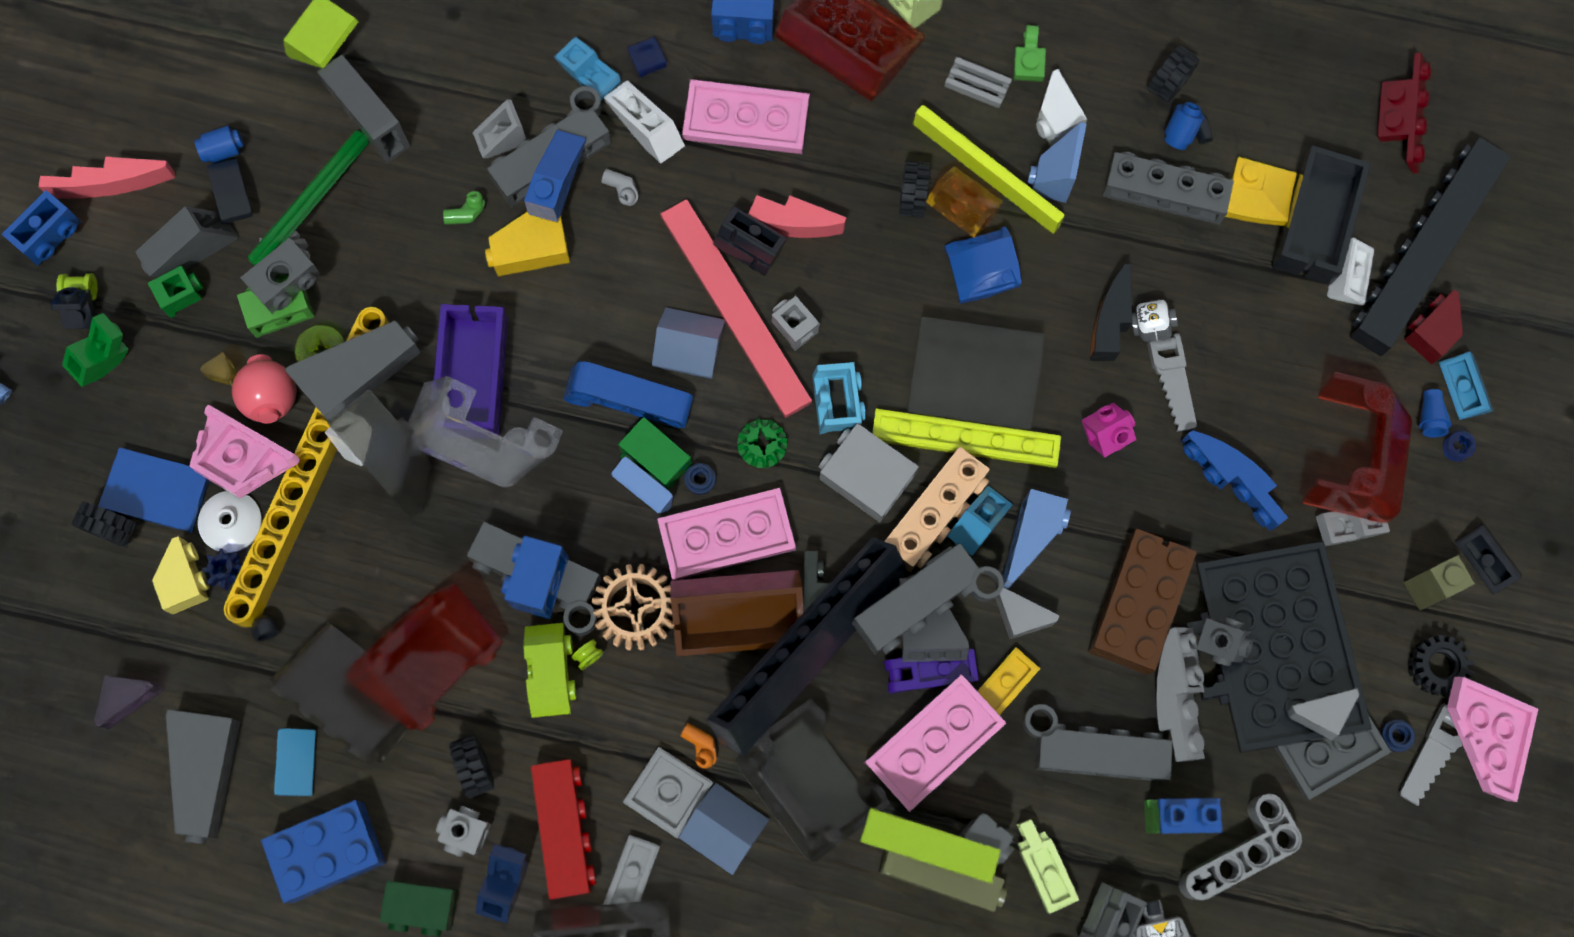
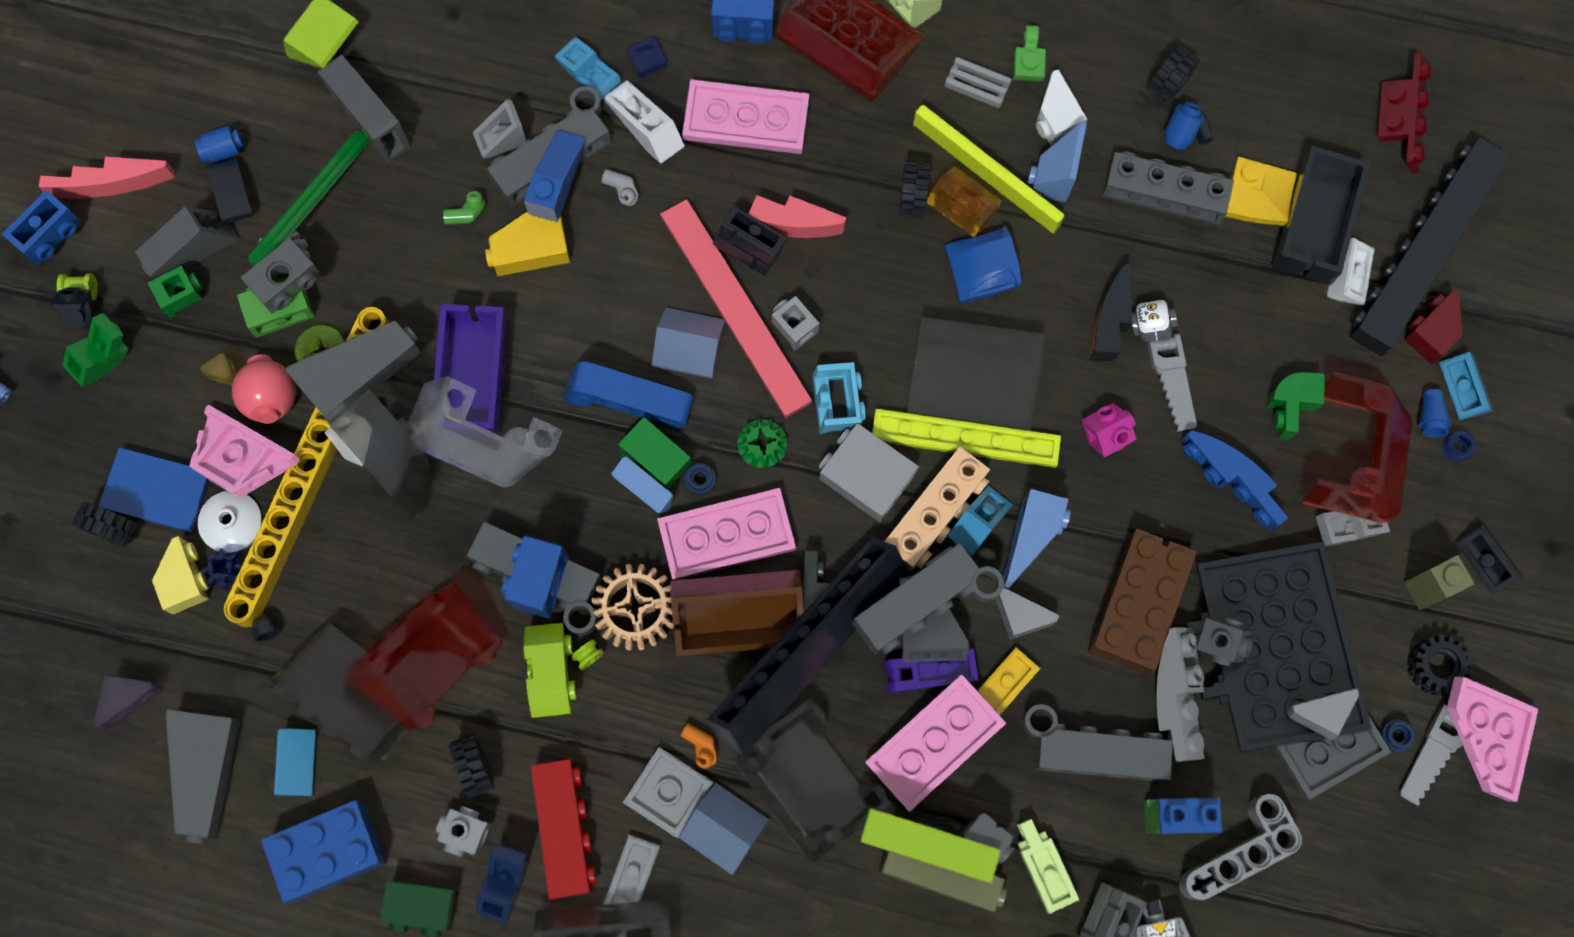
none -> green brick [1266,372,1325,440]

